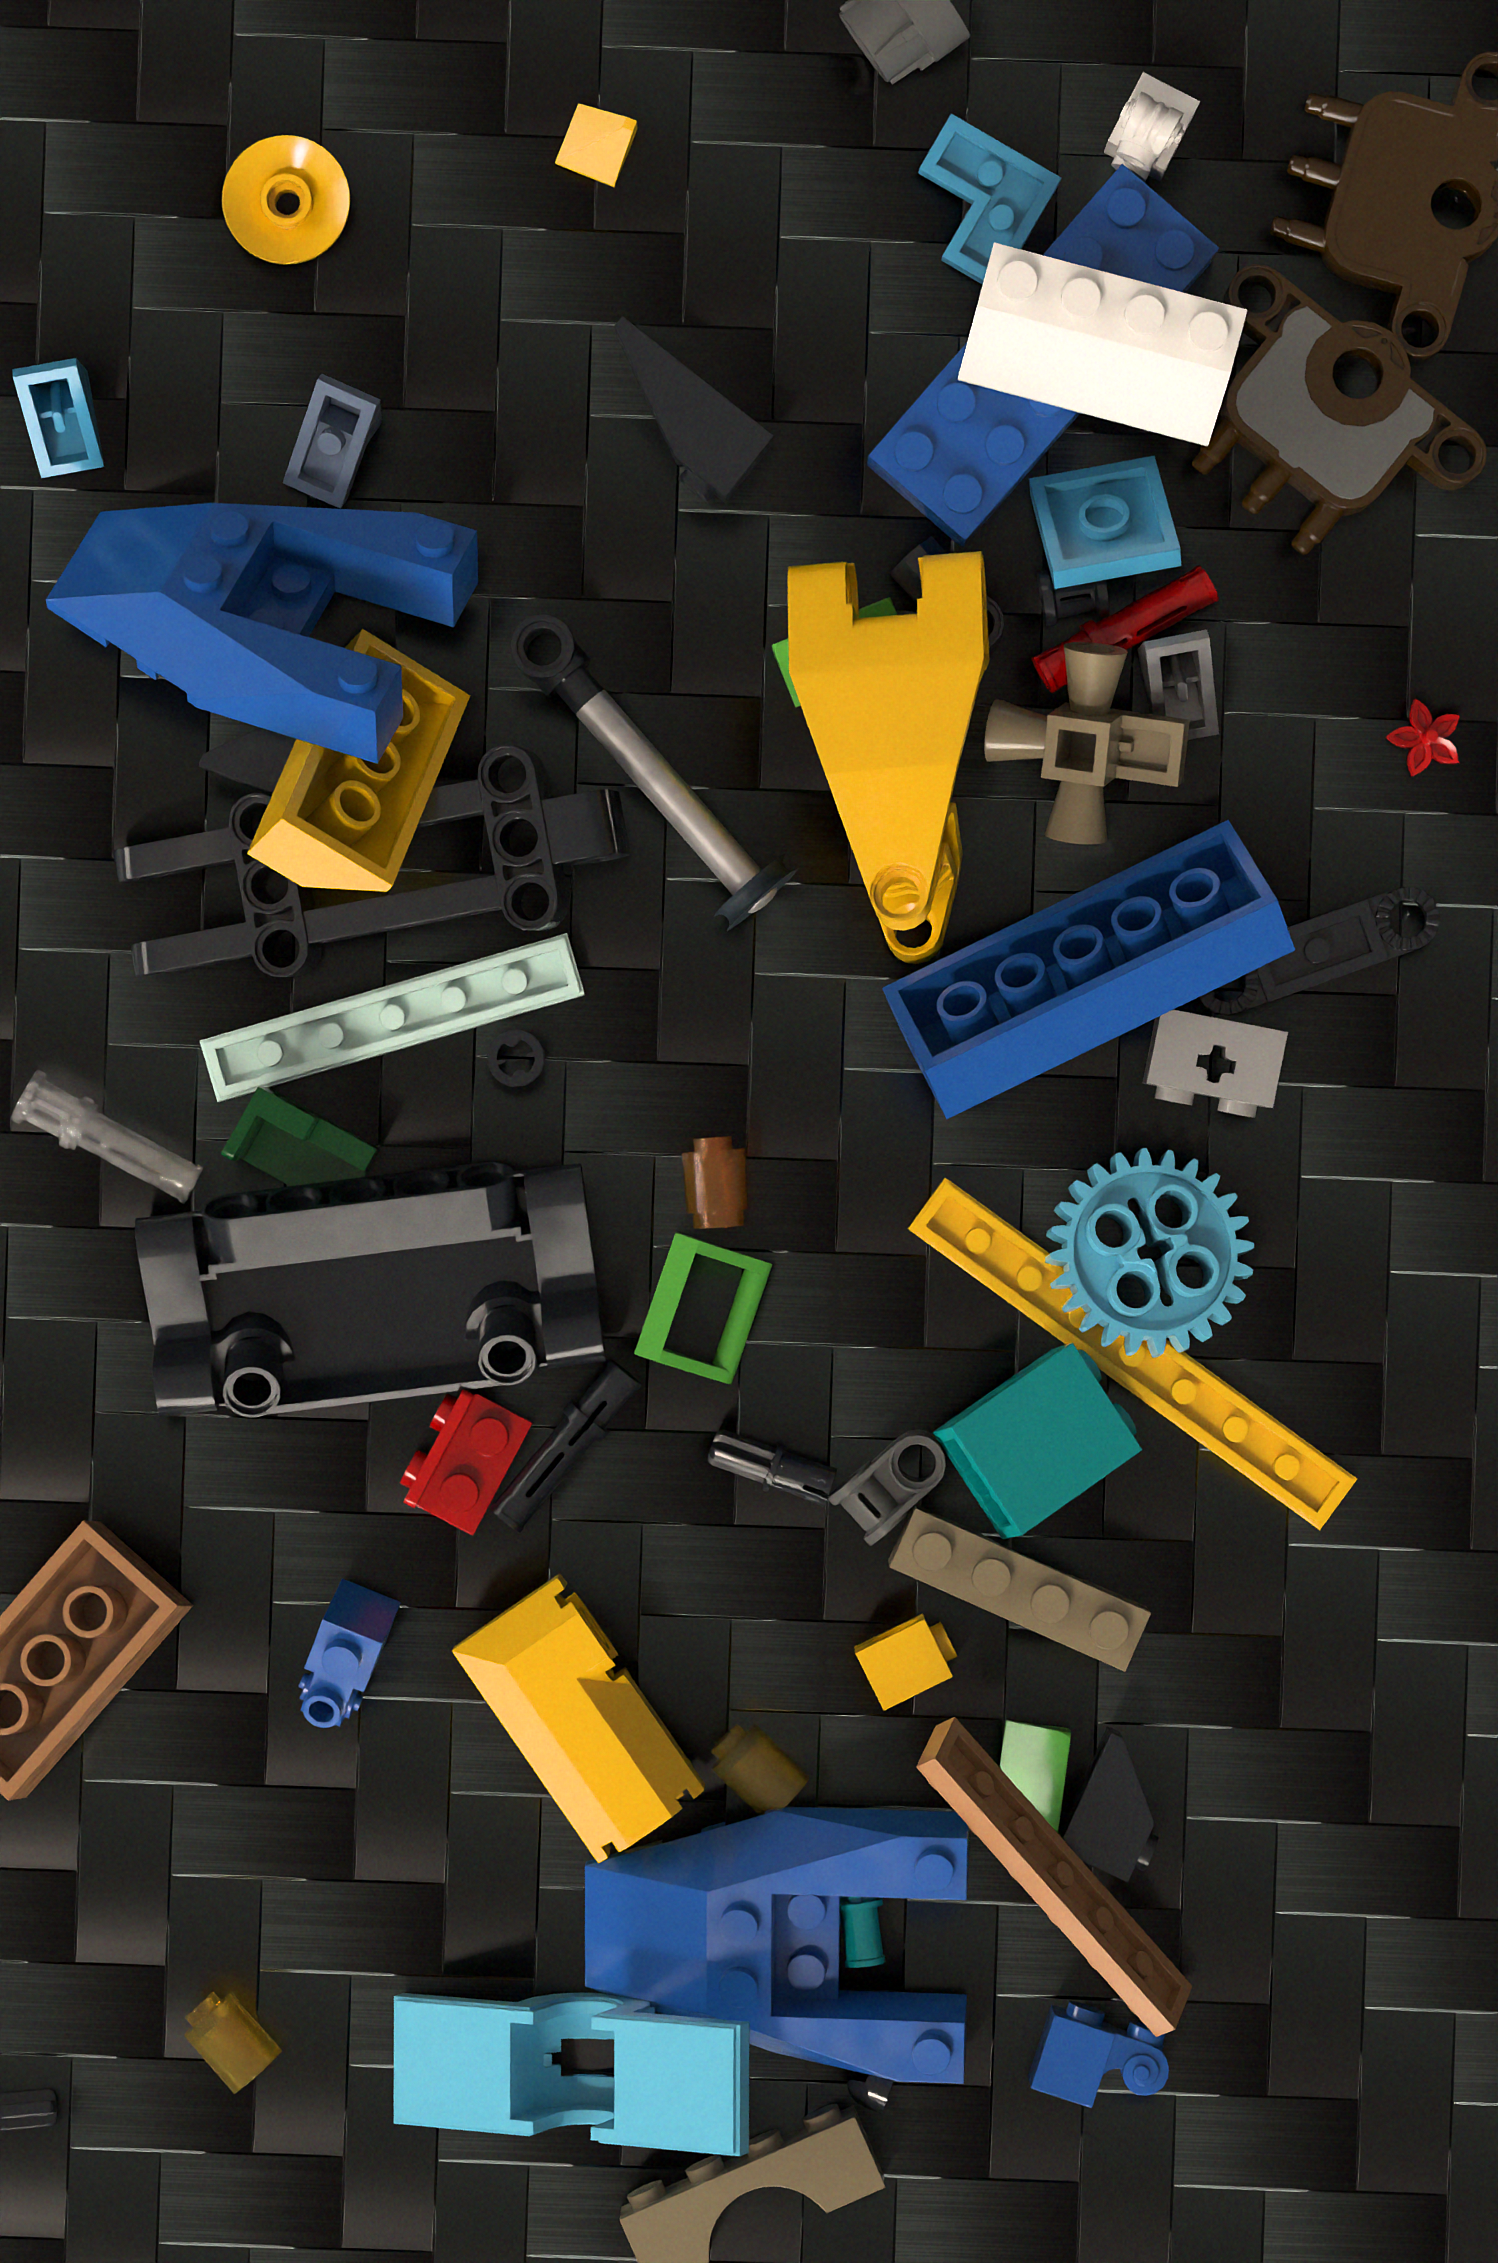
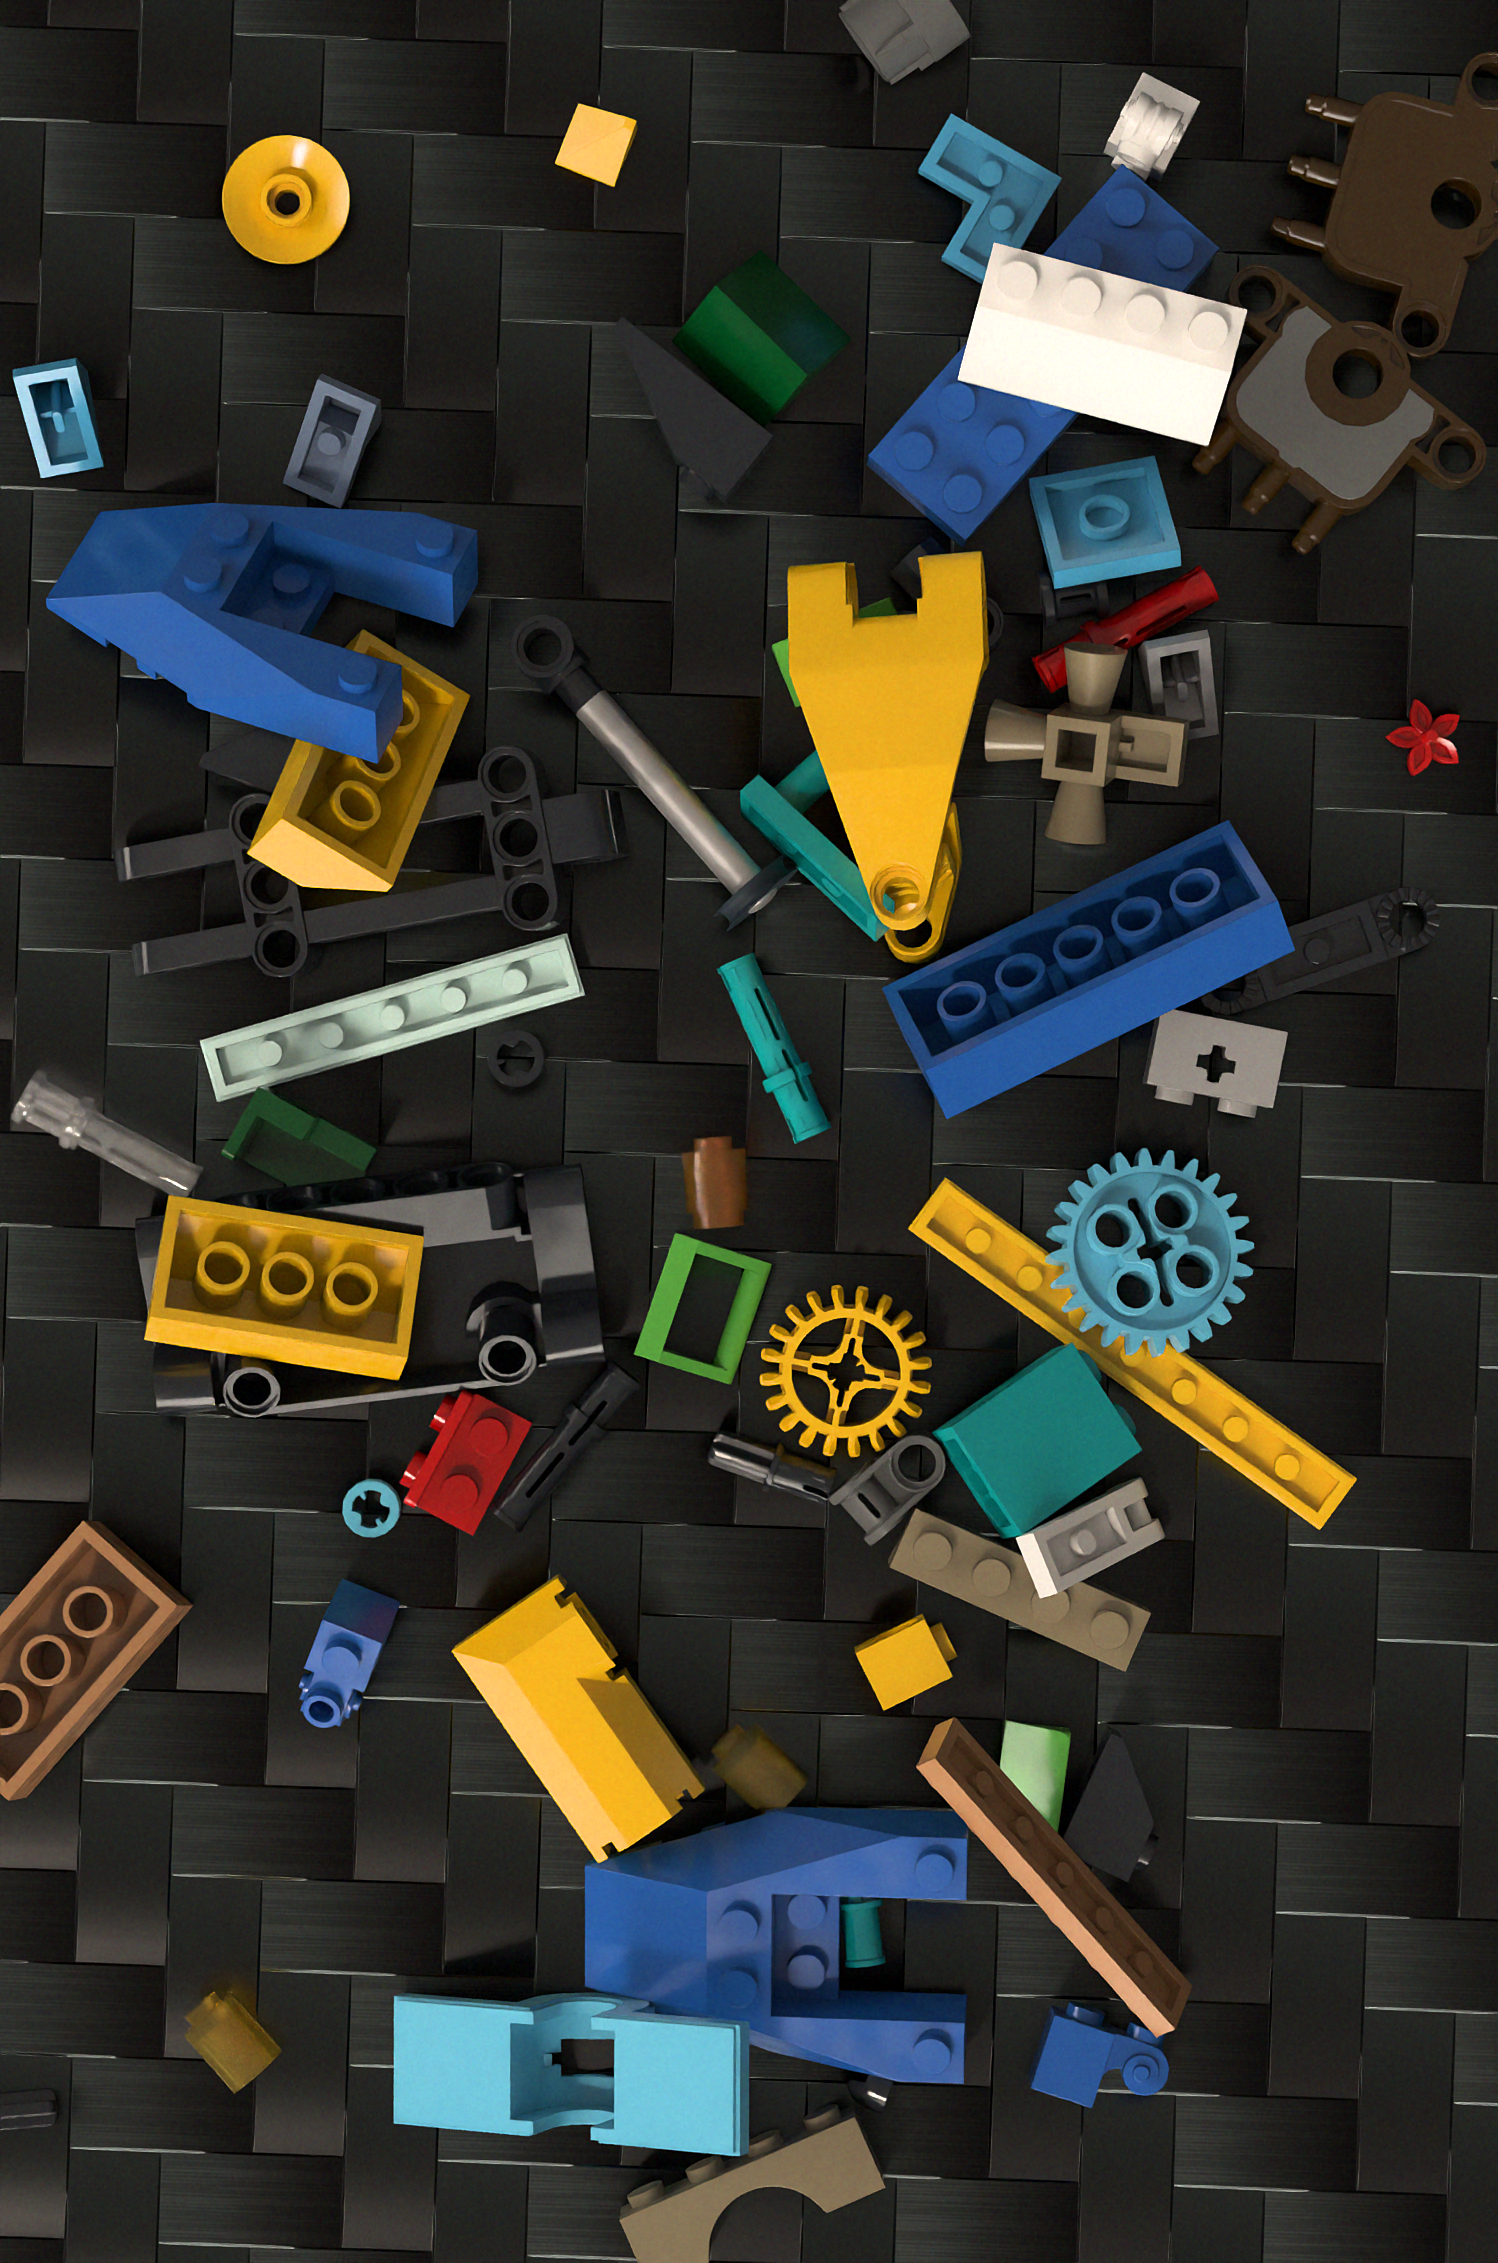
none -> yellow slope [144,1195,424,1381]
none -> medium azure bush [342,1479,401,1538]
none -> dark green slope [672,250,852,429]
none -> teal pin [716,953,832,1144]
none -> teal piece [740,750,895,942]
none -> yellow gear [760,1284,932,1457]
none -> white plate [1016,1477,1165,1598]

